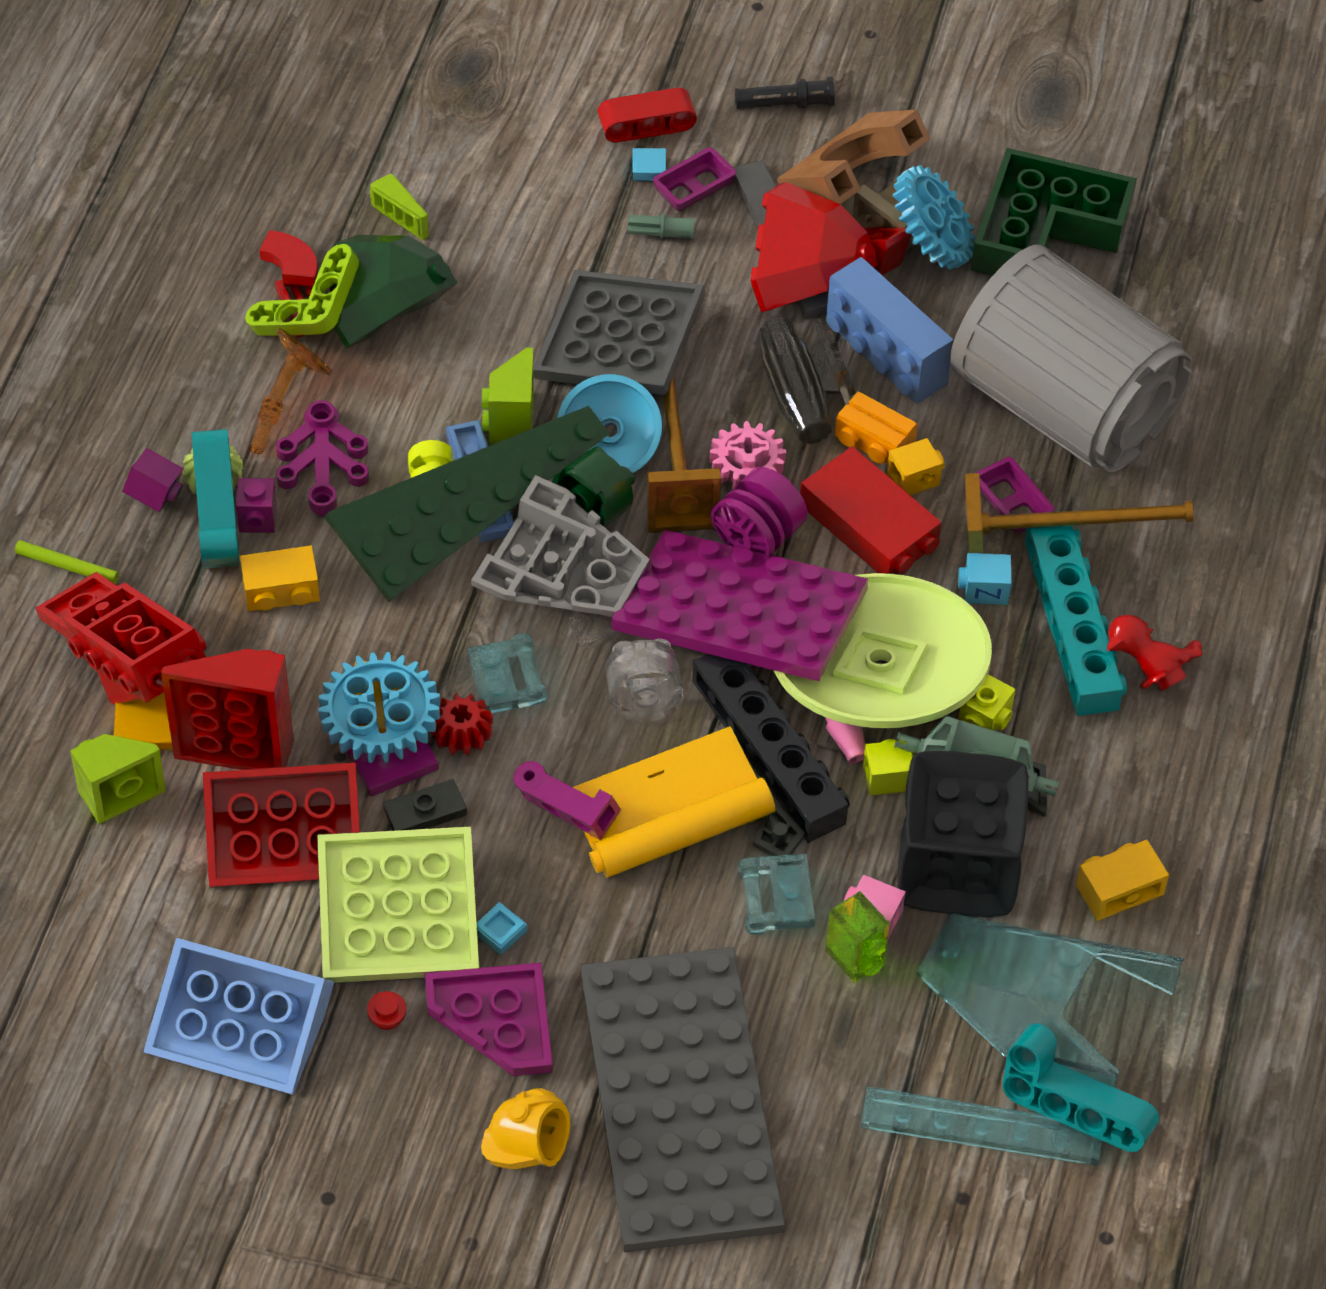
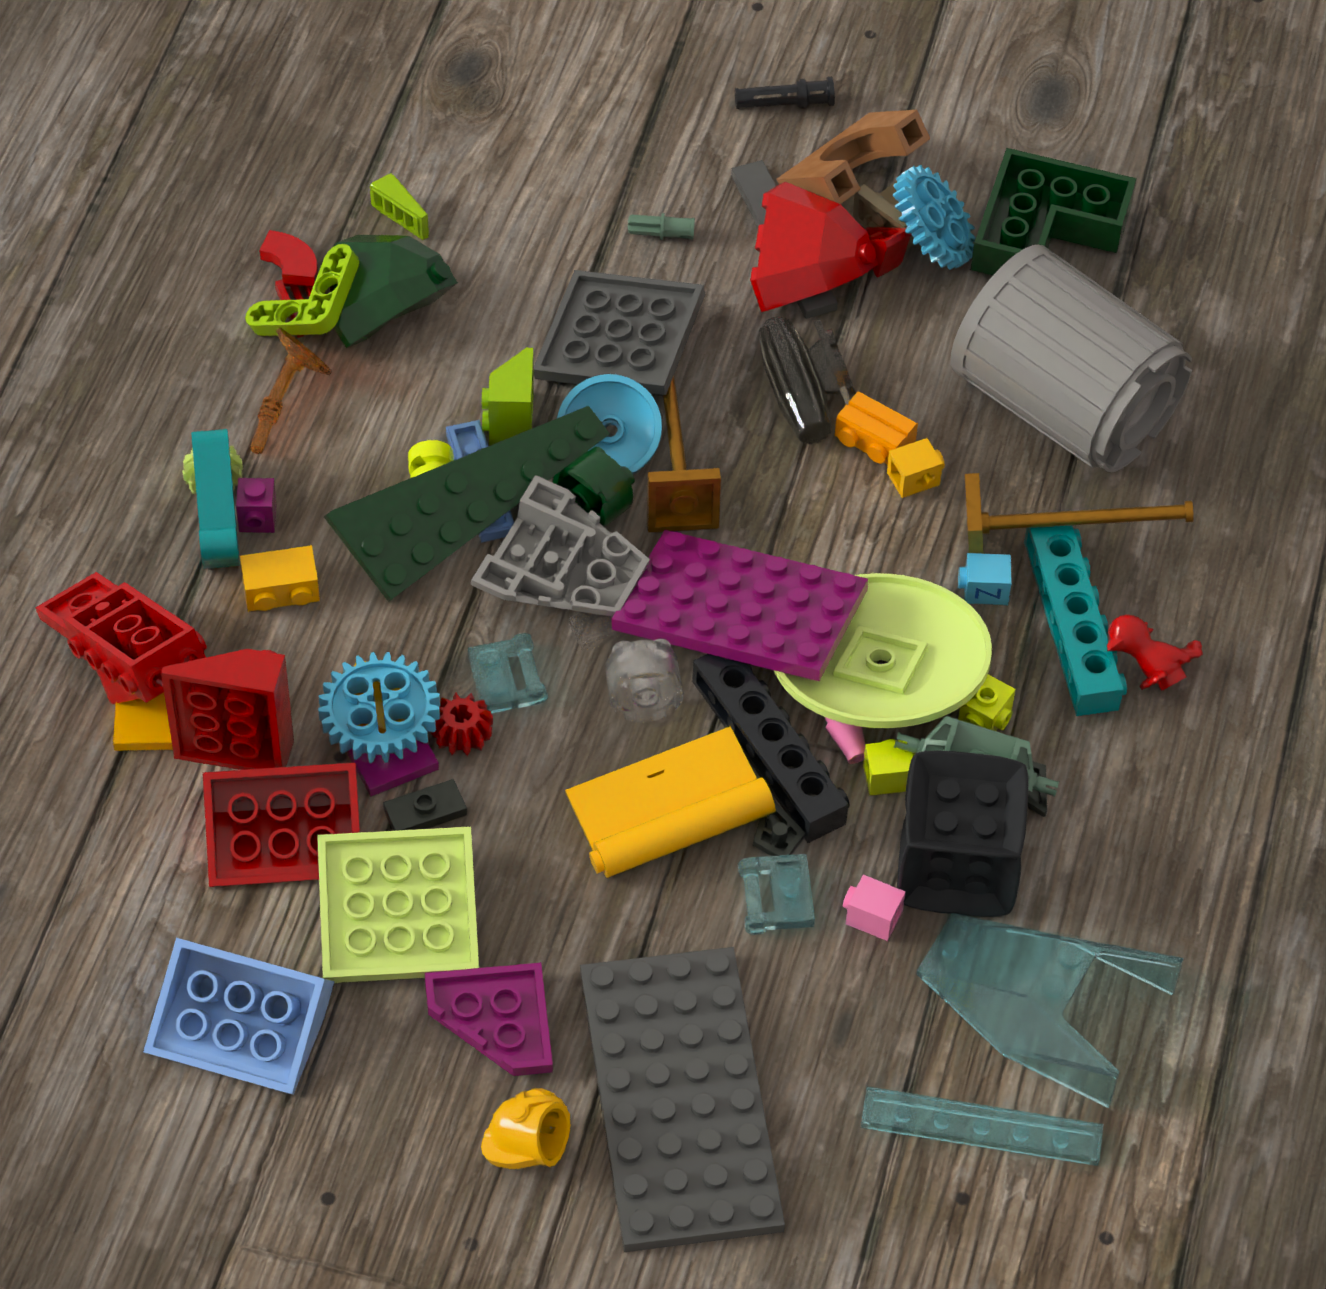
lime bar [15,540,119,585] -> none
lime slope [70,734,166,824] -> none
magenta brick [122,448,184,512] -> none
magenta plant [276,400,369,516] -> none
red plate [367,991,406,1030] -> none
medium azure tile [477,902,527,955] -> none
magenta leg [513,761,621,840] -> none
red beam [597,88,697,143] -> none
medium azure tile [632,148,666,181] -> none
magenta piece [653,147,736,212] -> none
bright pink gear [709,421,786,490] -> none
magenta wheel [711,467,808,558] -> none
red brick [800,446,942,574] -> none
clear neon green brick [825,891,890,983] -> none
medium blue brick [826,257,953,404] -> none
magenta piece [975,457,1055,534] -> none
teal beam [1002,1023,1160,1152] -> none
yellow brick [1076,840,1169,921] -> none

